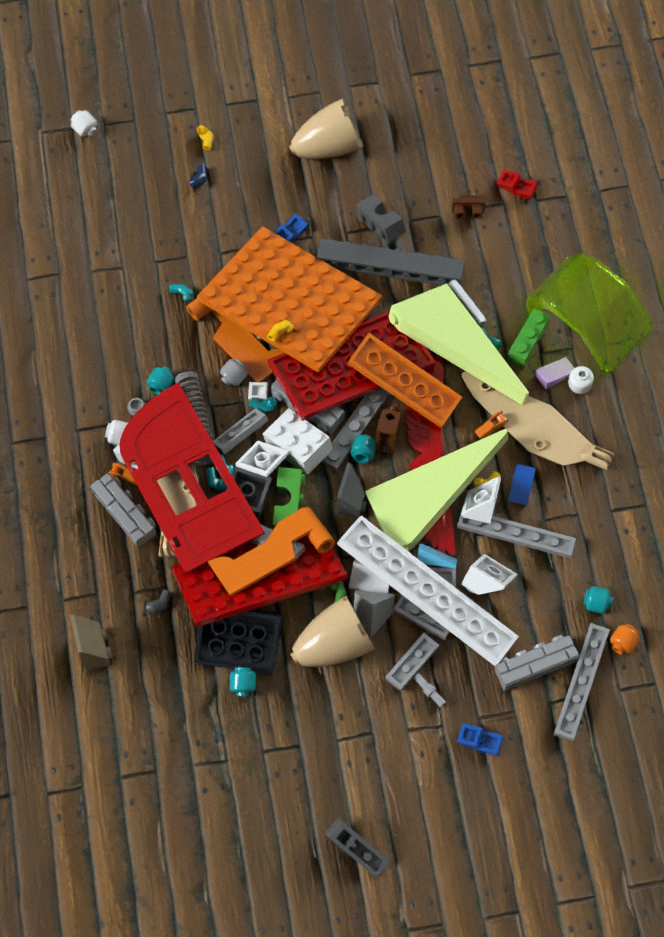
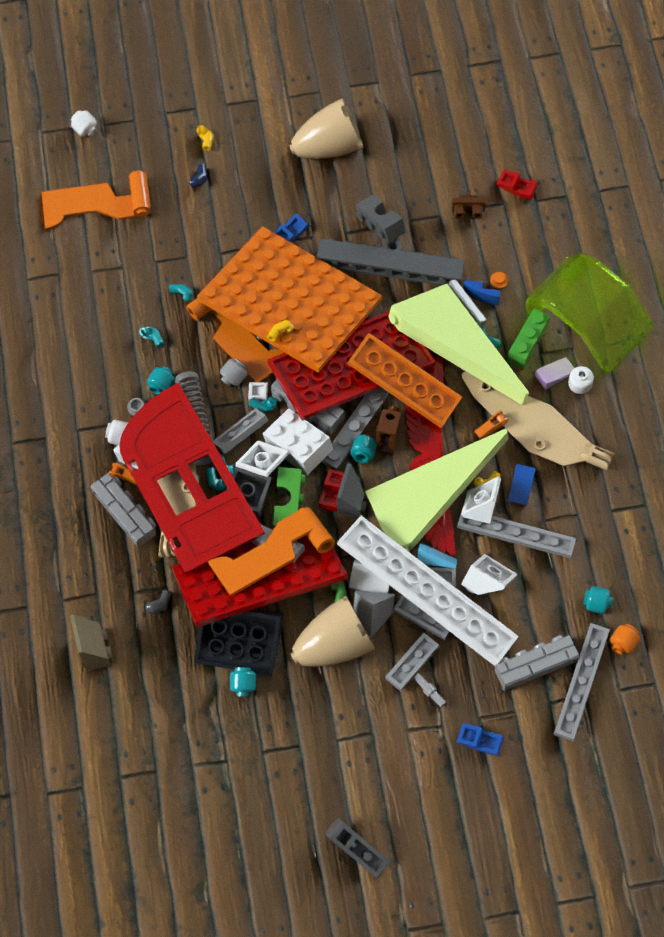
none -> orange door [42,171,151,230]
none -> teal arm [139,327,165,348]
none -> red slope [319,469,344,512]
none -> blue slope [463,280,500,306]
none -> orange plate [490,272,509,290]

